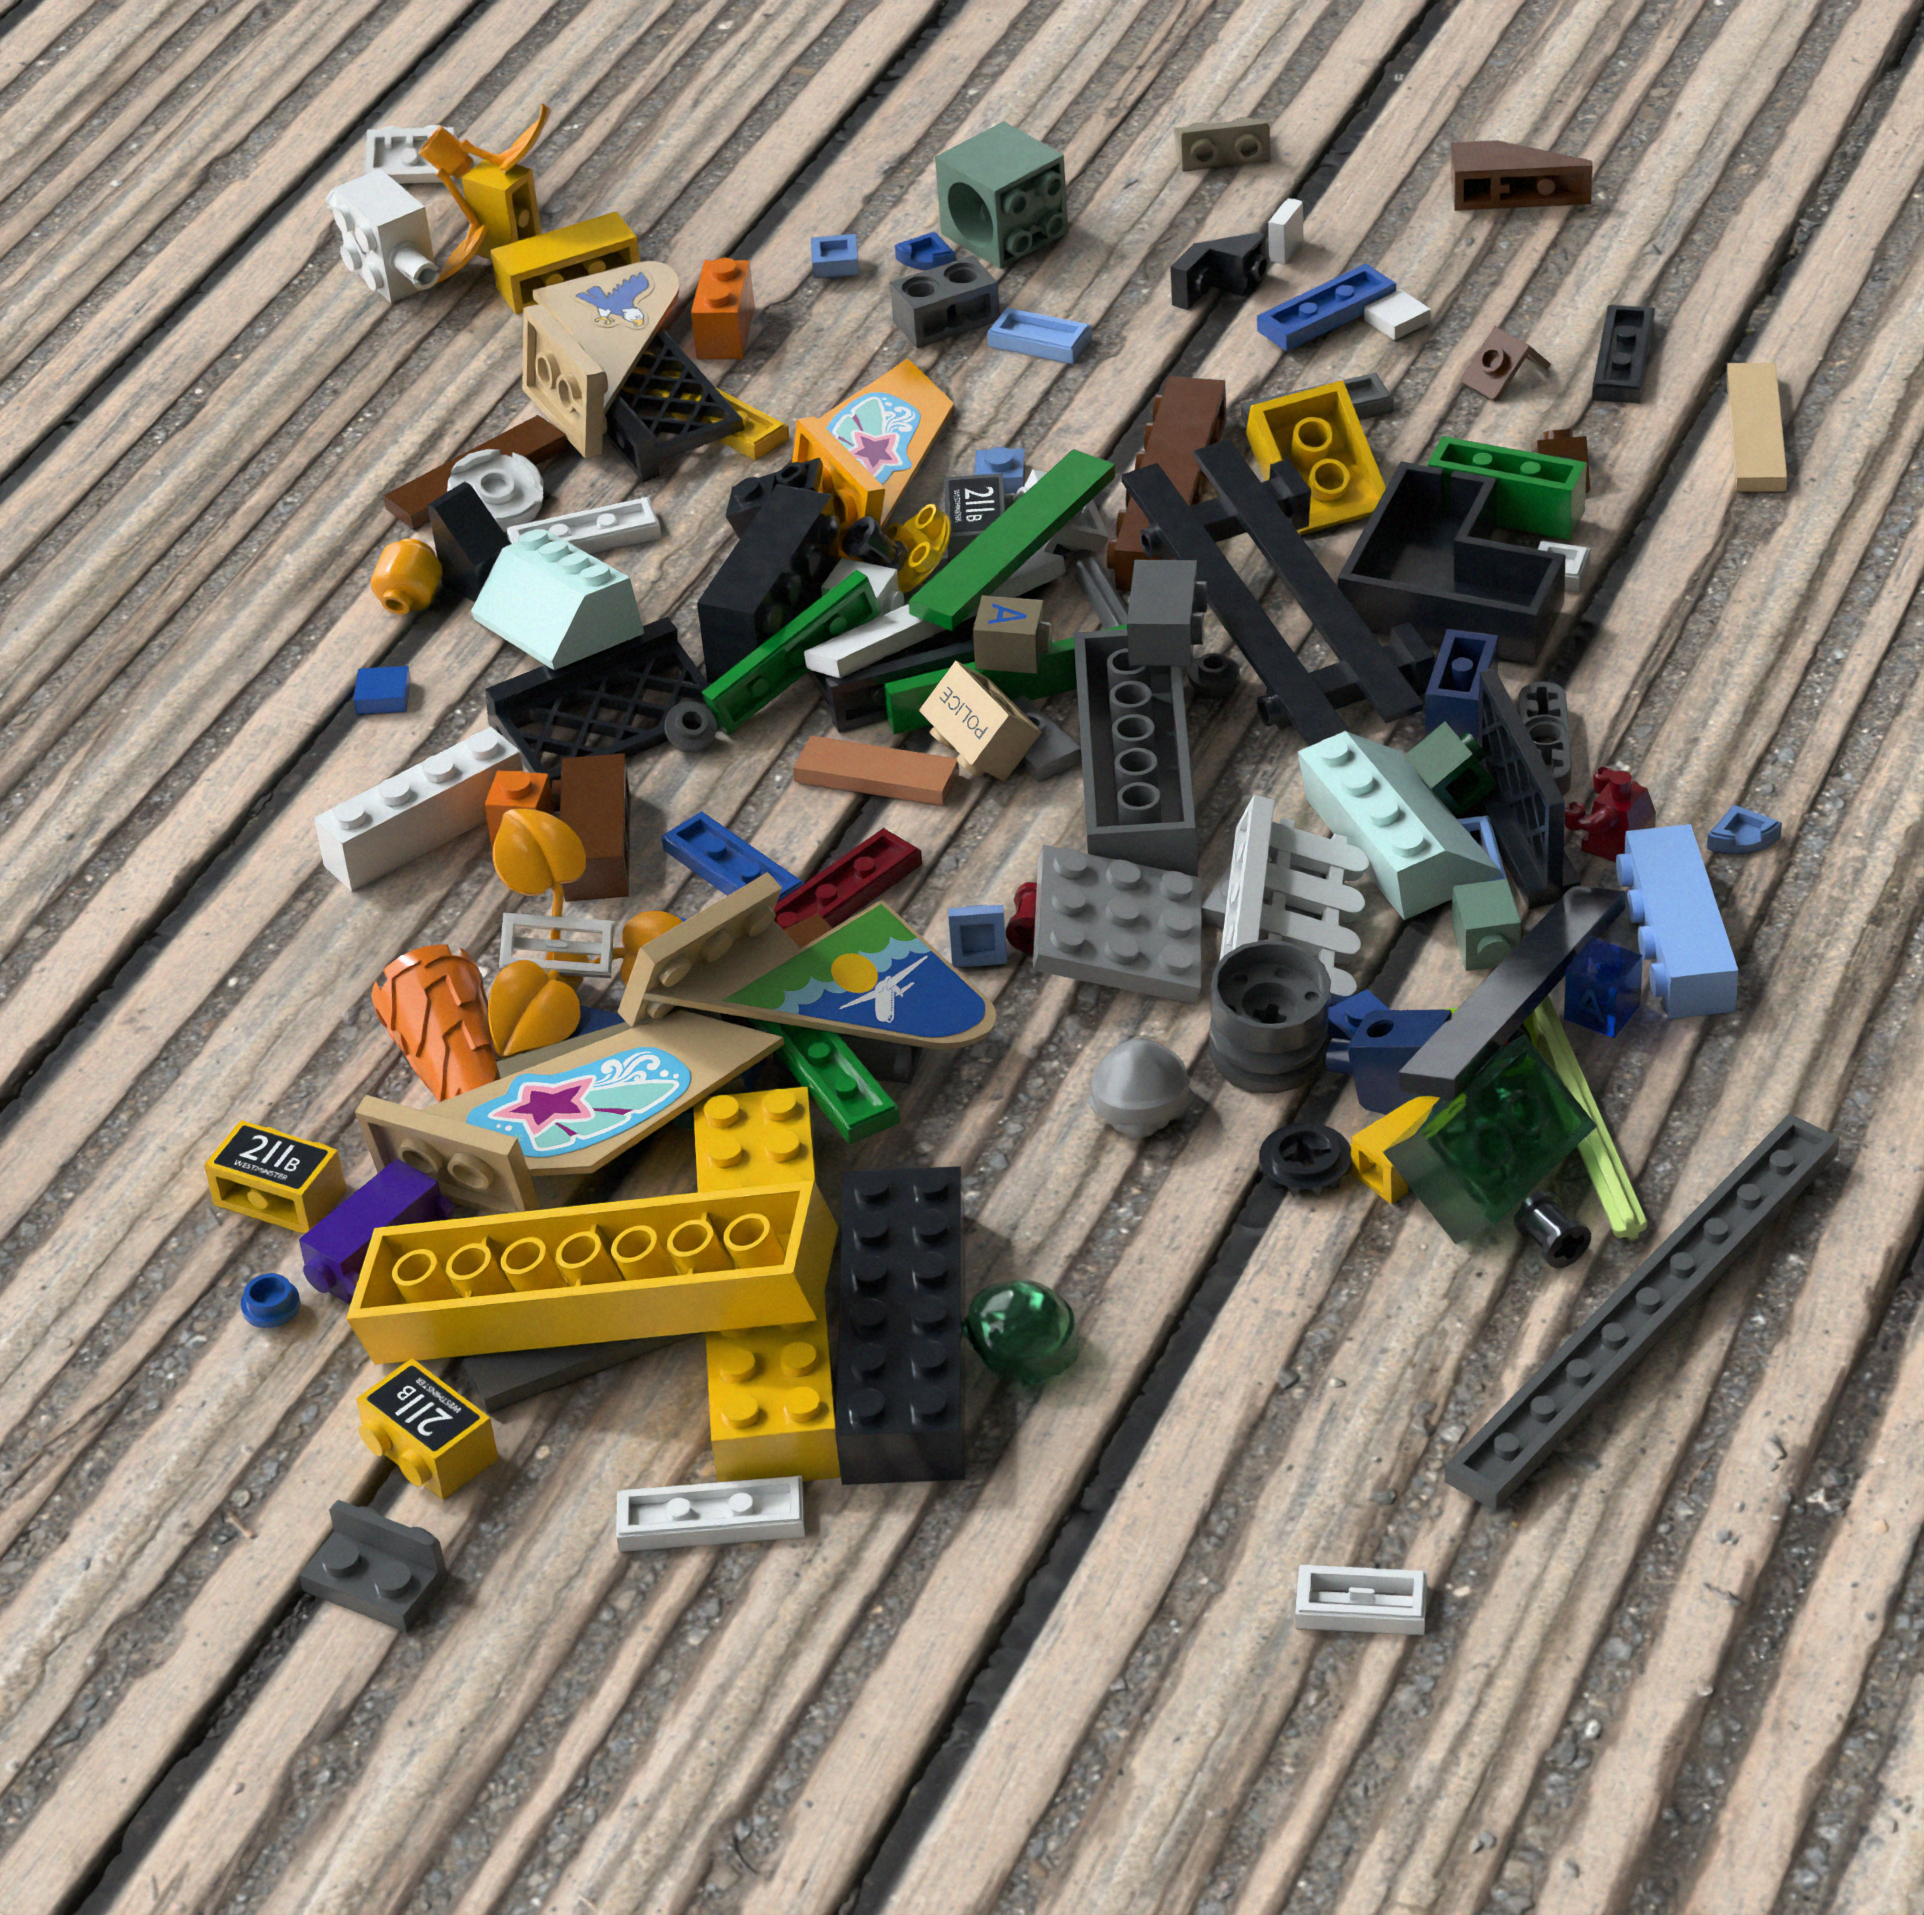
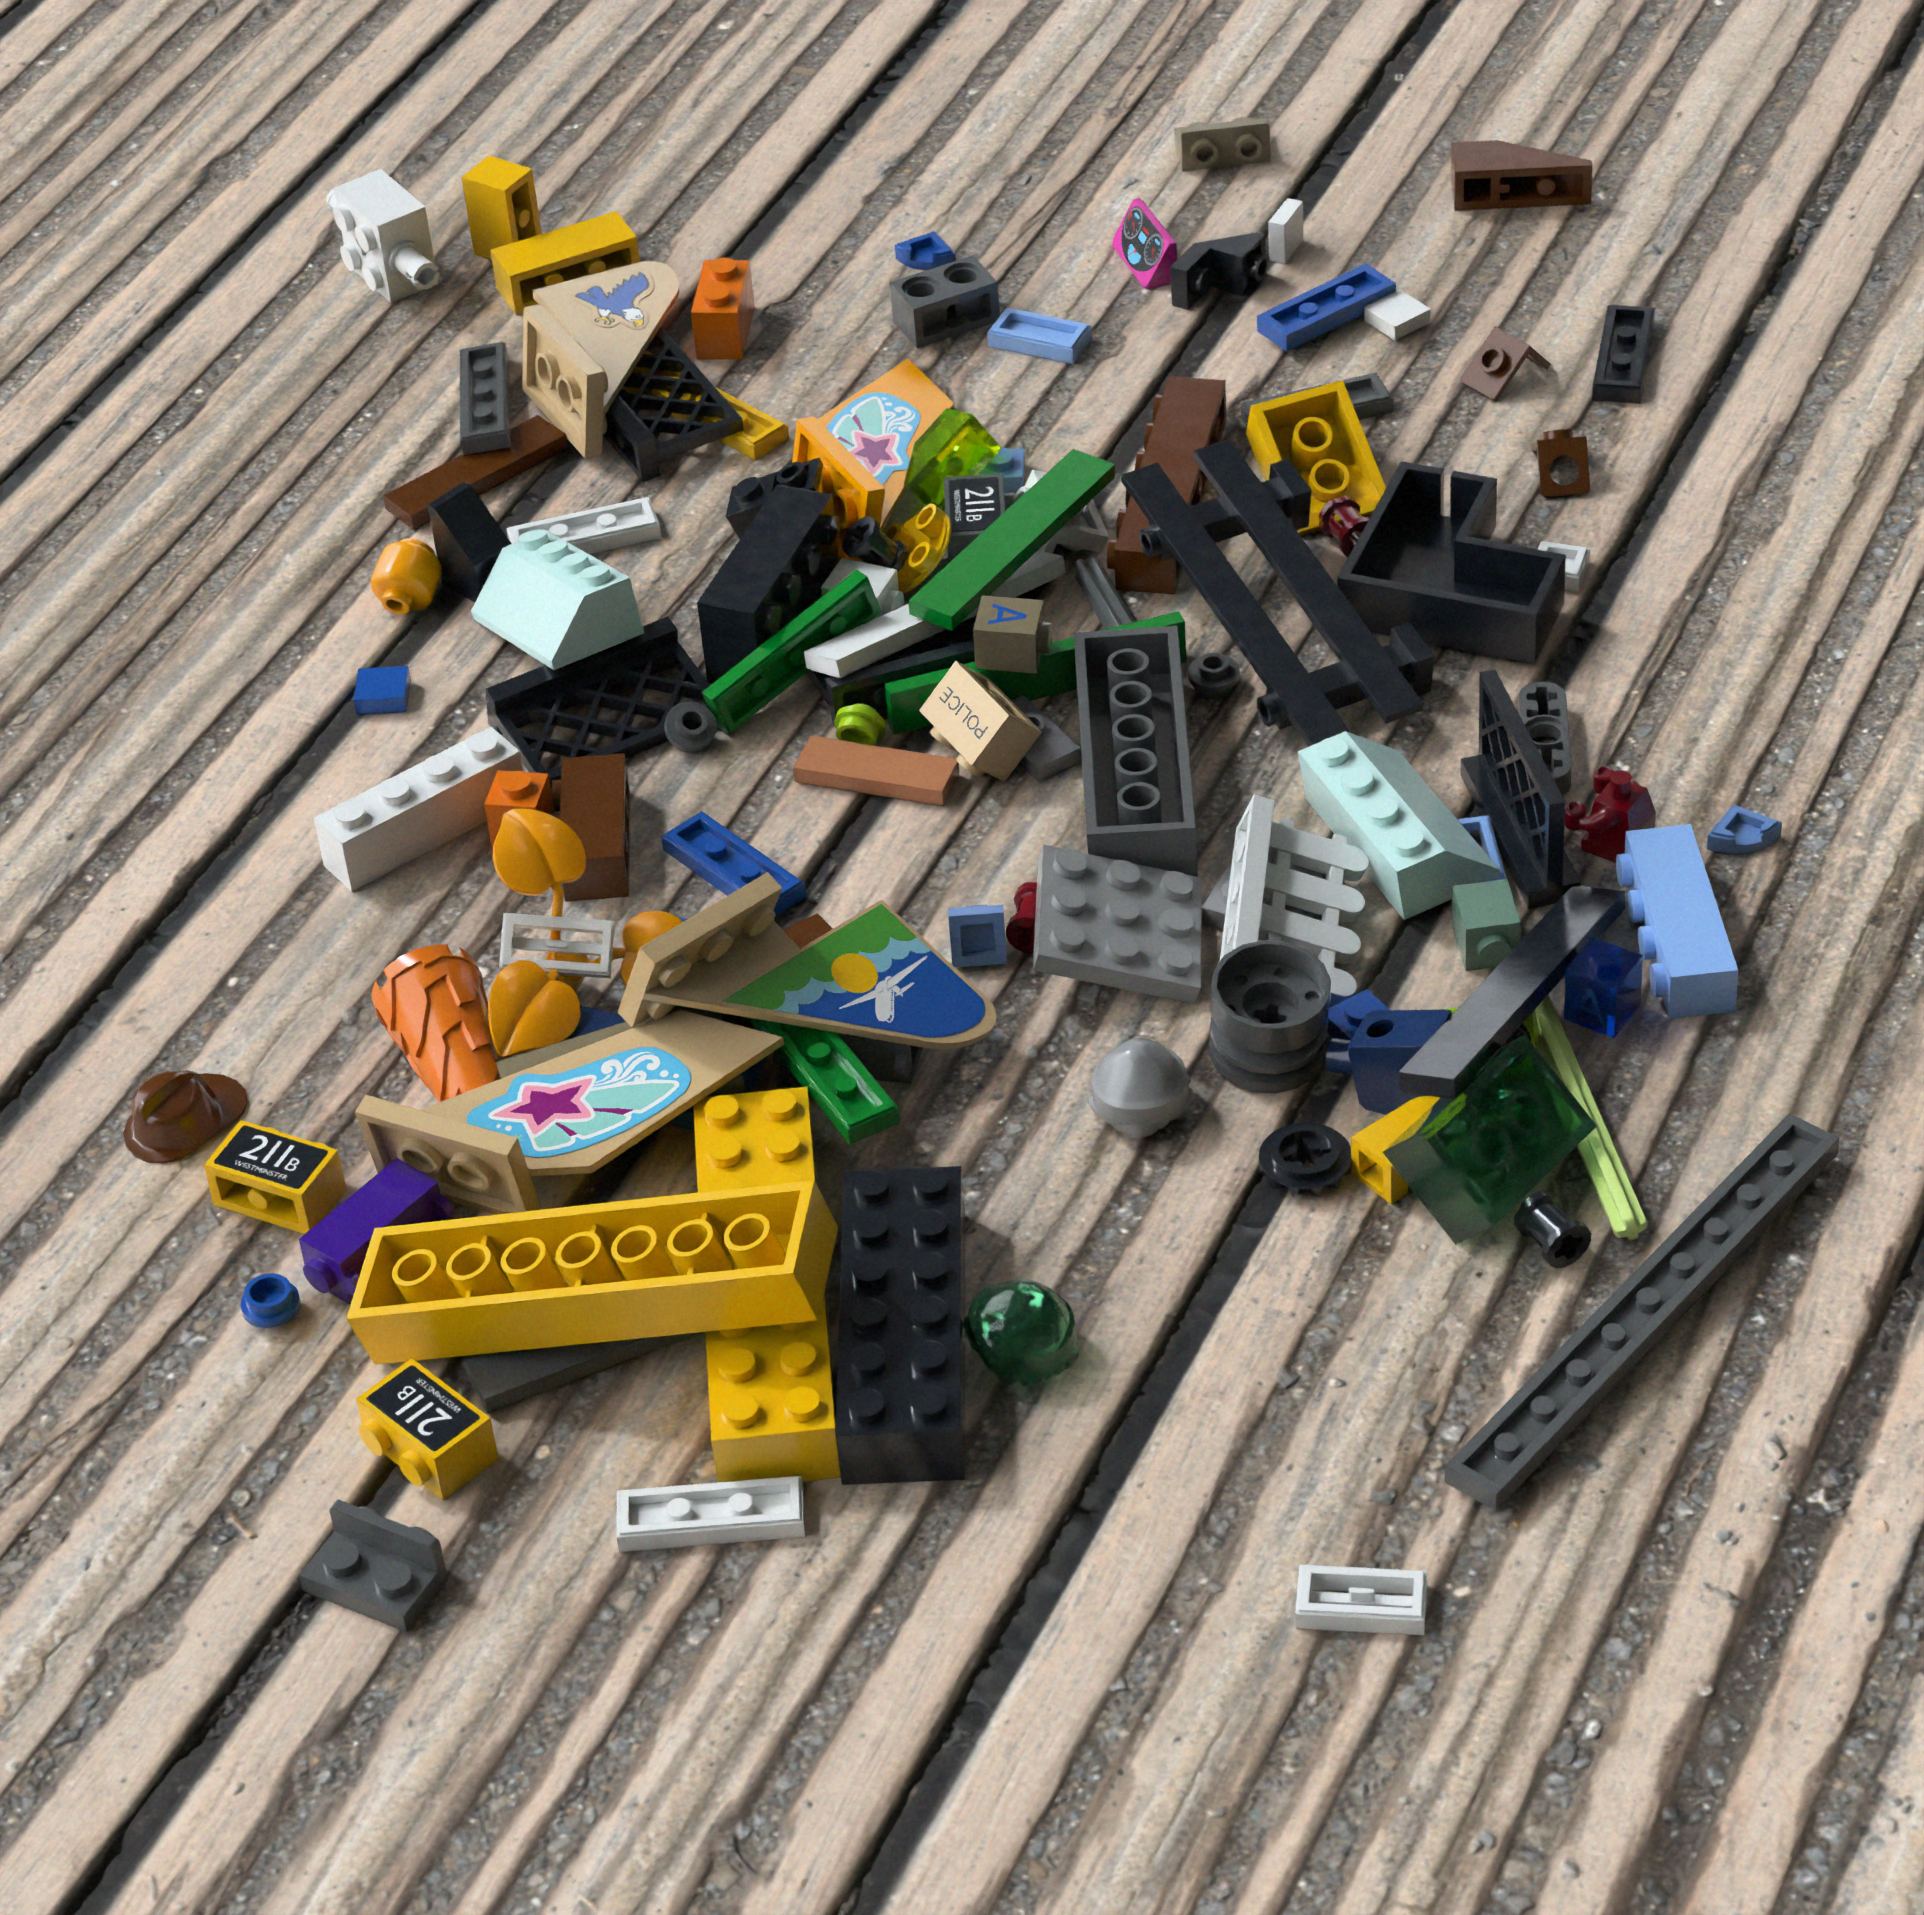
white bracket [364,125,458,184] -> none
light orange plant [419,103,551,285] -> none
white tile [447,449,543,532] -> none
dark red tile [774,828,923,930] -> none
medium blue plate [811,234,859,279] -> none
sand green brick [935,121,1068,269] -> none
dark grey brick [1127,560,1208,666] -> none
dark green brick [1404,722,1498,819] -> none
dark blue brick [1425,629,1499,744] -> none
green brick [1427,436,1587,539] -> none
tan tile [1726,363,1787,492] -> none
none -> reddish brown piece [123,1070,248,1163]
none -> dark grey tile [460,342,511,455]
none -> lime plate [834,704,886,745]
none -> clear neon green slope [904,408,1002,512]
none -> slope [1112,197,1177,289]
none -> dark red bush [1319,496,1370,558]

